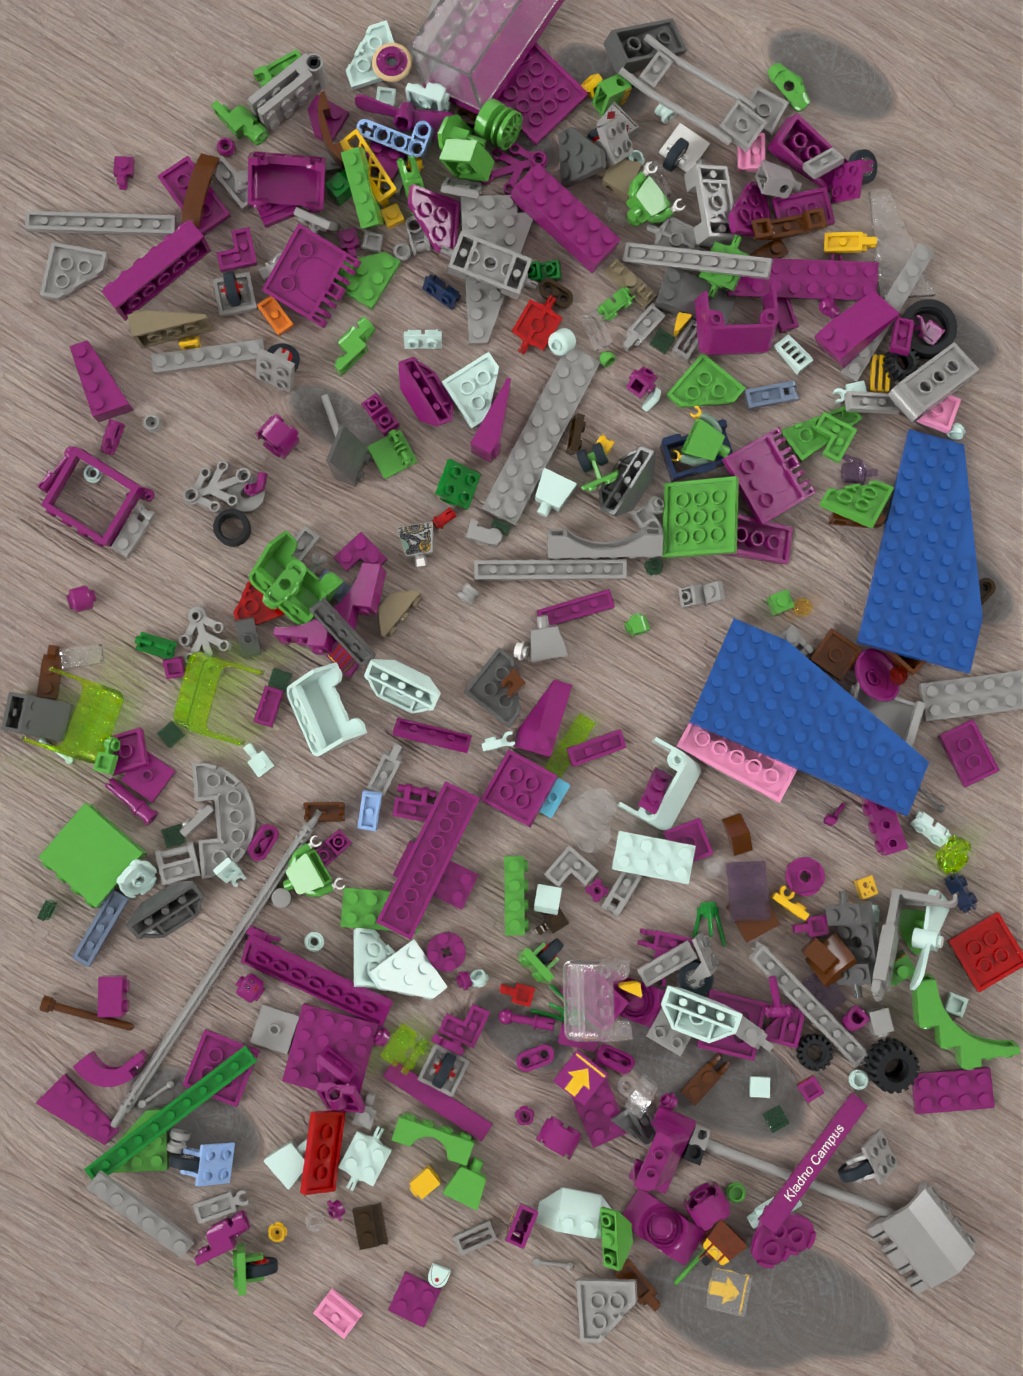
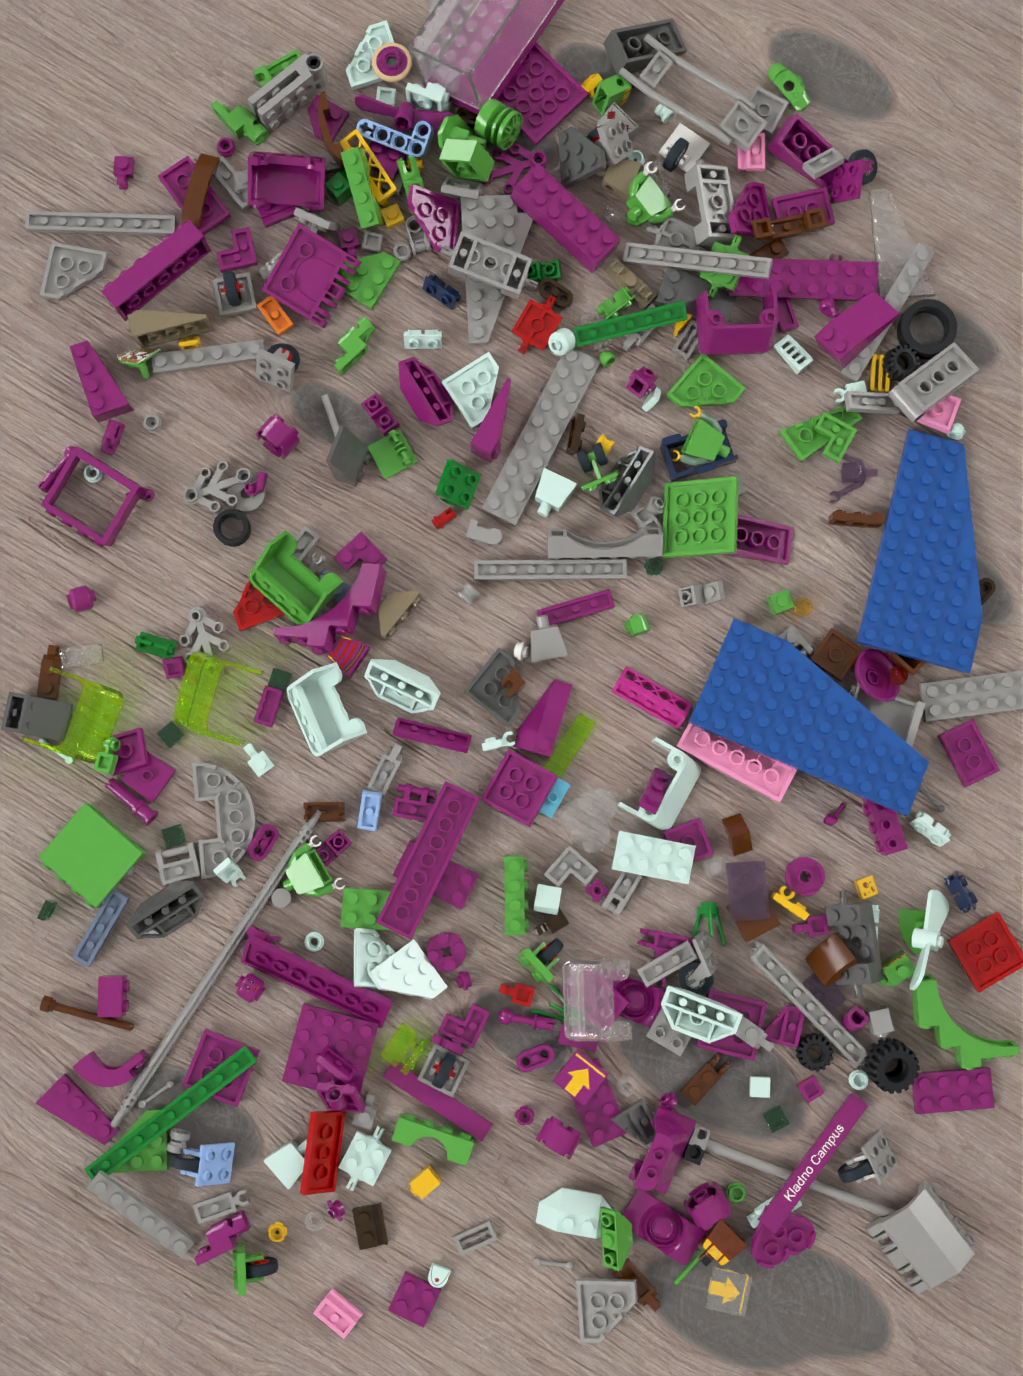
light grey plate [111,503,156,558] -> none
light aqua plate [117,859,157,898] -> none
light grey plate [180,805,215,837] -> none
dark grey plate [234,617,261,658] -> none
light grey plate [250,1004,300,1054] -> none
bright green piece [262,559,307,609] -> none
dark grey tile [309,598,376,666] -> none
magenta plate [373,1027,390,1047] -> none
torso [397,522,434,568] -> none
bright green torso [443,1157,486,1211] -> none
light aqua plate [470,969,489,988] -> none
clear green tile [491,519,511,537] -> none
magenta torso [505,1202,539,1249] -> none
magenta plate [566,729,627,767] -> none
magenta plate [596,1044,635,1074] -> none
yellow slope [618,980,642,998] -> none
clear slope [624,1073,659,1119] -> none
clear green tile [649,328,675,355] -> none
magenta hinge [722,427,816,526] -> none
sand blue plate [744,381,799,410] -> none
light grey torso [755,160,802,198] -> none
magenta piece [765,975,793,1018] -> none
reddish brown slope [801,936,839,974] -> none
bright green plate [819,480,894,529] -> none
yellow hinge [824,232,877,254] -> none
light grey hinge [871,889,958,1002] -> none
magenta plate [889,317,915,356] -> none
magenta plate [913,314,946,346] -> none
clear neon green plate [935,835,972,874] -> none
light aqua tile [943,992,969,1018] -> none
none -> shield [117,349,162,378]
none -> green plate [573,300,688,347]
none -> dark pink fence [611,666,692,730]

